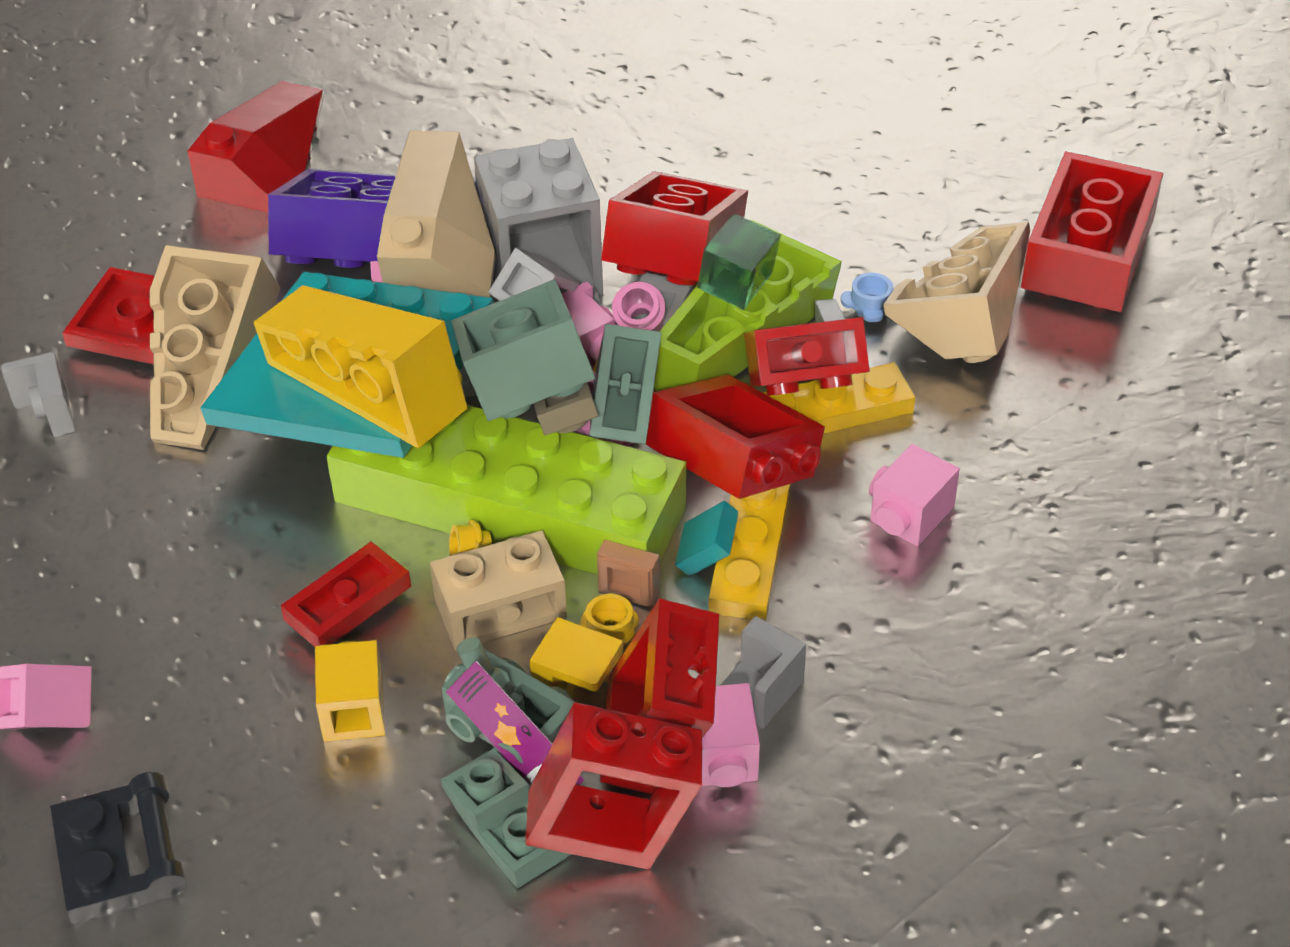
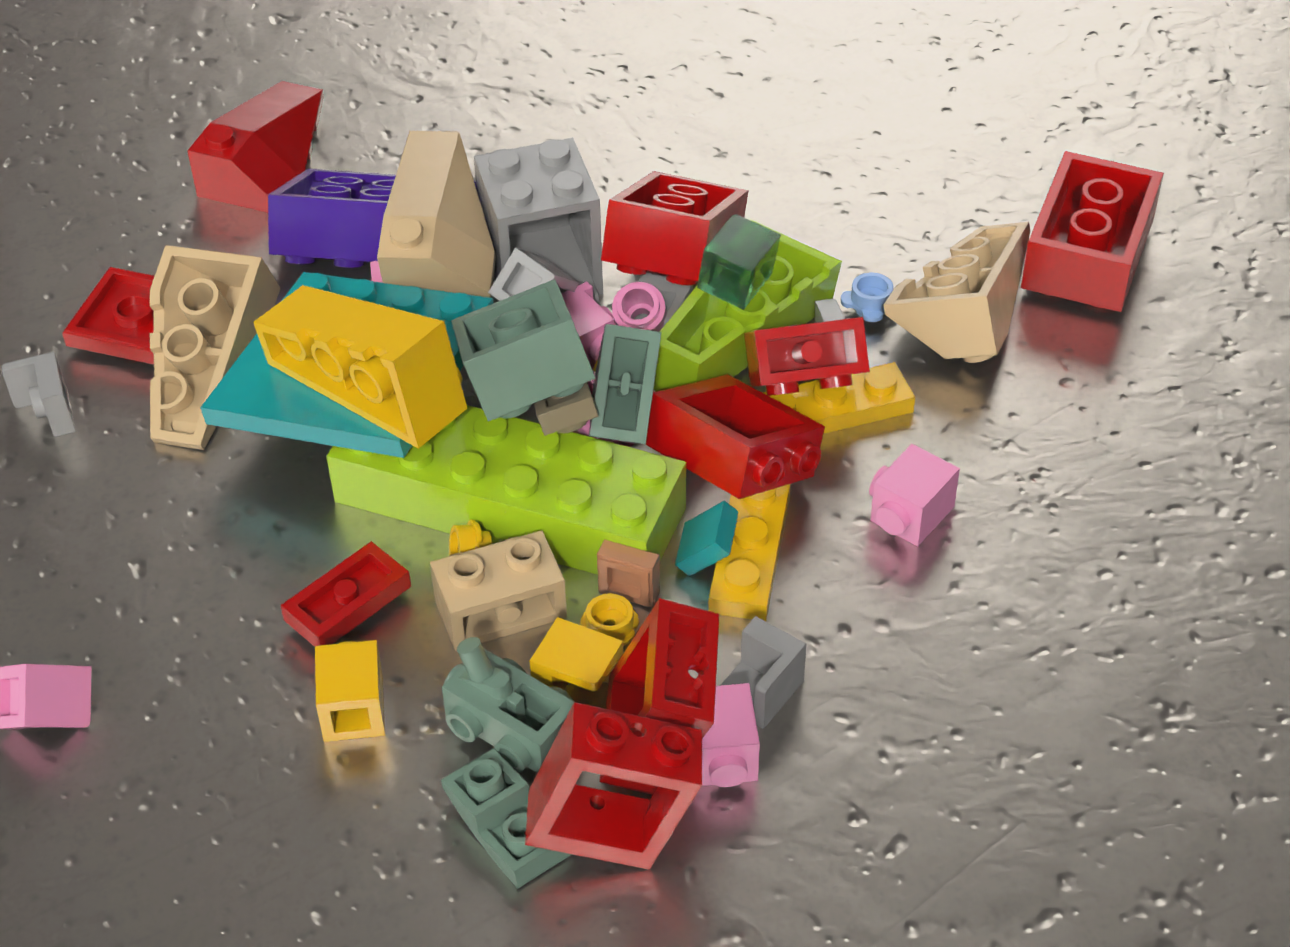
black plate [50,772,187,925] -> none
magenta sticker [446,661,585,786] -> none

